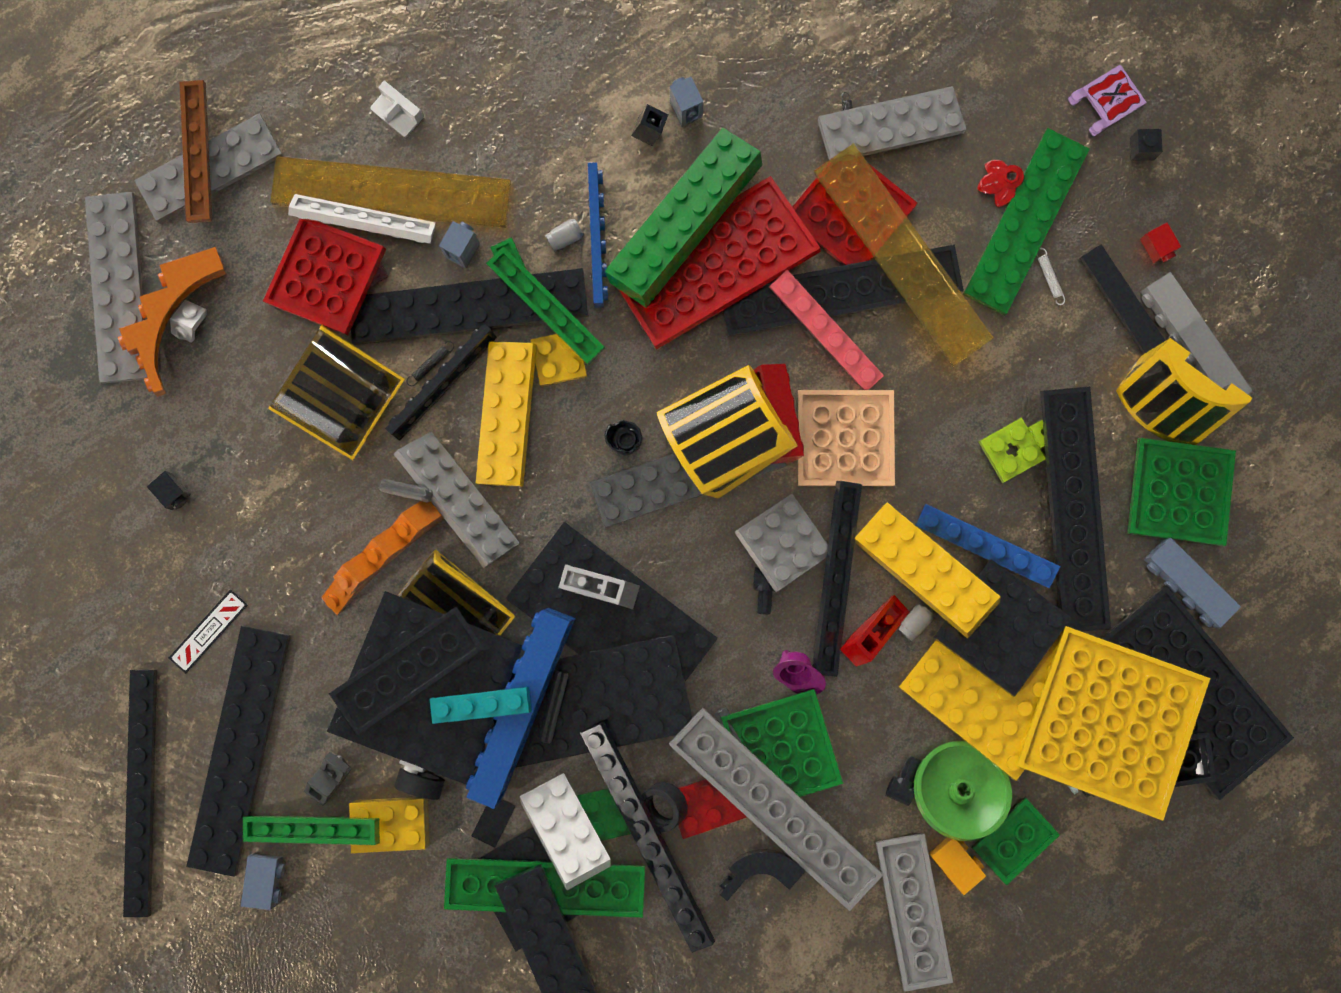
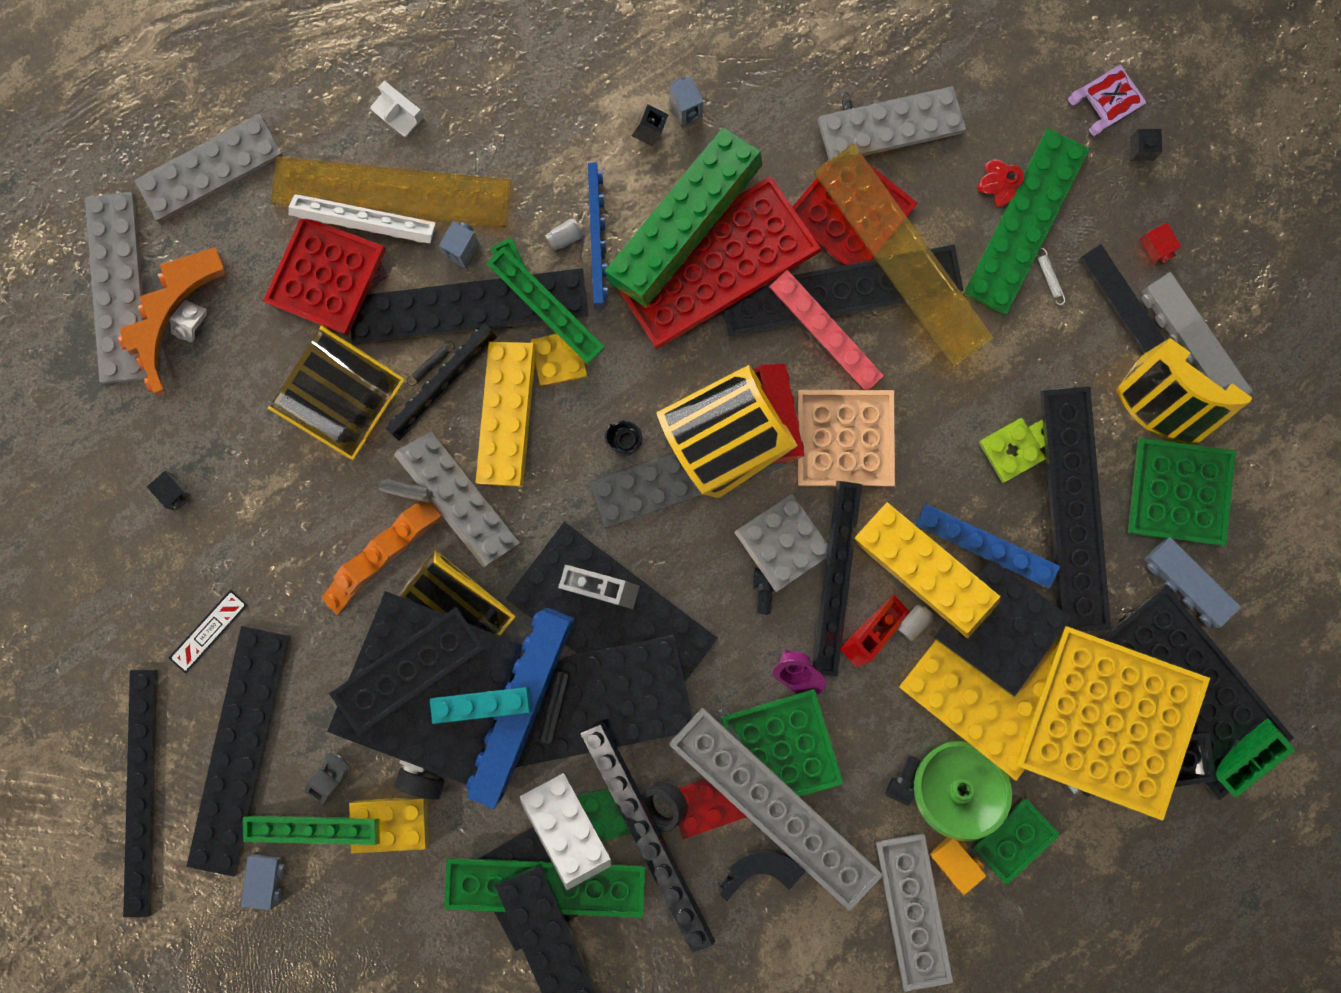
dark orange plate [179,80,212,223] -> none
black sticker [471,800,515,848] -> none
none -> green brick [1216,718,1295,798]

